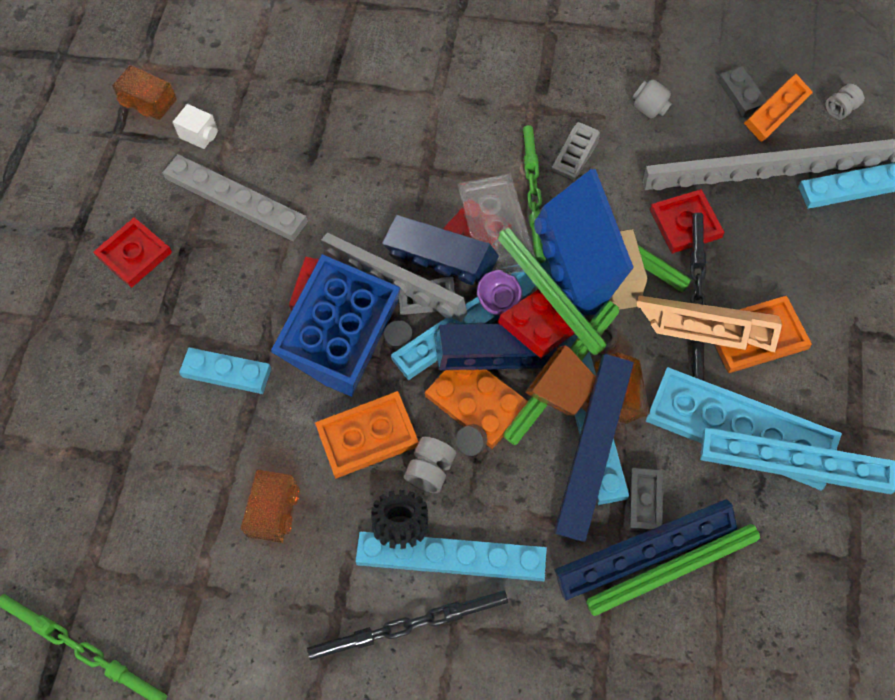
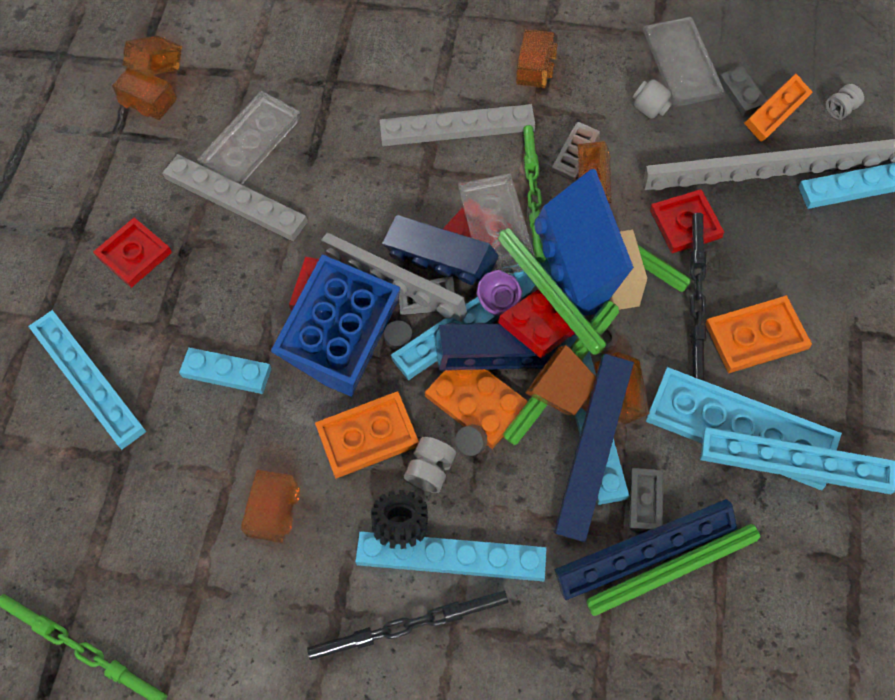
white brick [173,104,218,149] -> none
light nougat wedge [637,296,782,352] -> none
none -> medium azure plate [28,310,146,449]
none -> clear orange brick [123,36,182,76]
none -> clear tile [197,91,302,185]
none -> light grey plate [380,104,535,146]
none -> clear orange brick [516,29,558,88]
none -> clear orange brick [578,141,612,203]
none -> clear tile [644,17,724,107]

